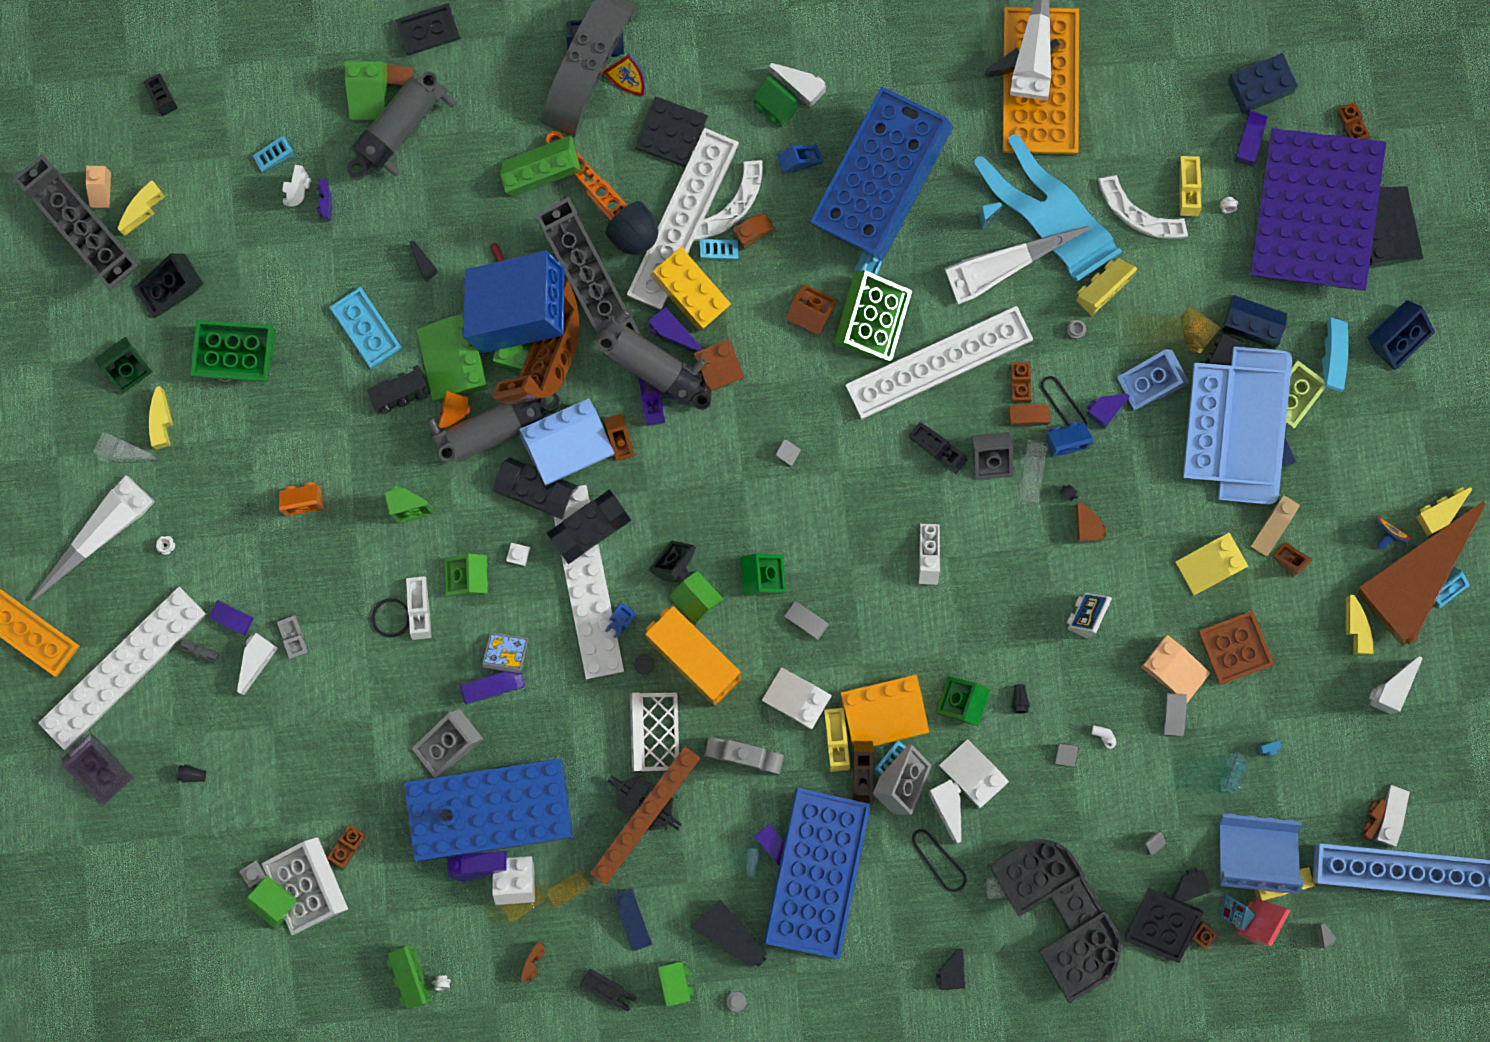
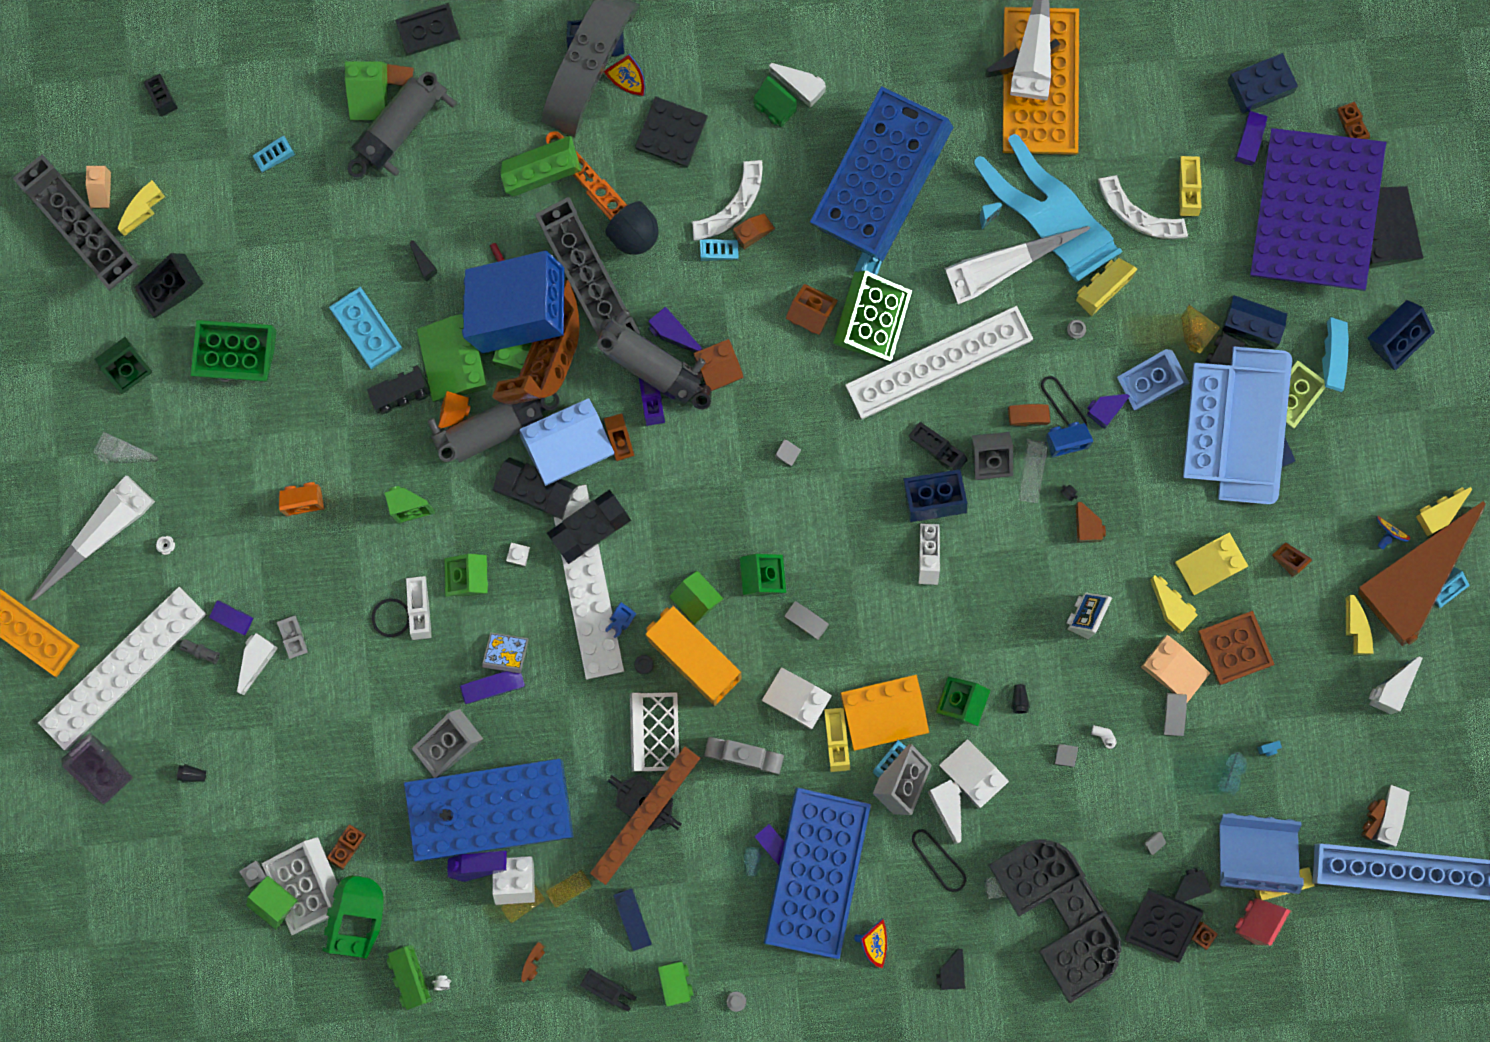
light yellow slope [149,386,173,450] -> none
white slope [283,165,311,207] -> none
dark purple slope [316,178,332,222] -> none
white plate [627,128,739,311] -> none
black slope [649,541,696,583] -> none
yellow brick [650,247,731,331] -> none
black slope [691,900,767,967] -> none
blue slope [777,145,823,172] -> none
dark brown slope [853,741,874,804] -> none
dark orange slope [1011,362,1032,403] -> none
slope [1219,894,1255,930] -> none
white plate [1220,197,1238,214] -> none
tan slope [1250,495,1300,557] -> none
light grey slope [1317,923,1336,948] -> none
none -> green slope [322,875,384,959]
none -> shield [854,919,887,968]
none -> dark blue slope [903,469,968,522]
none -> light yellow slope [1150,575,1197,633]

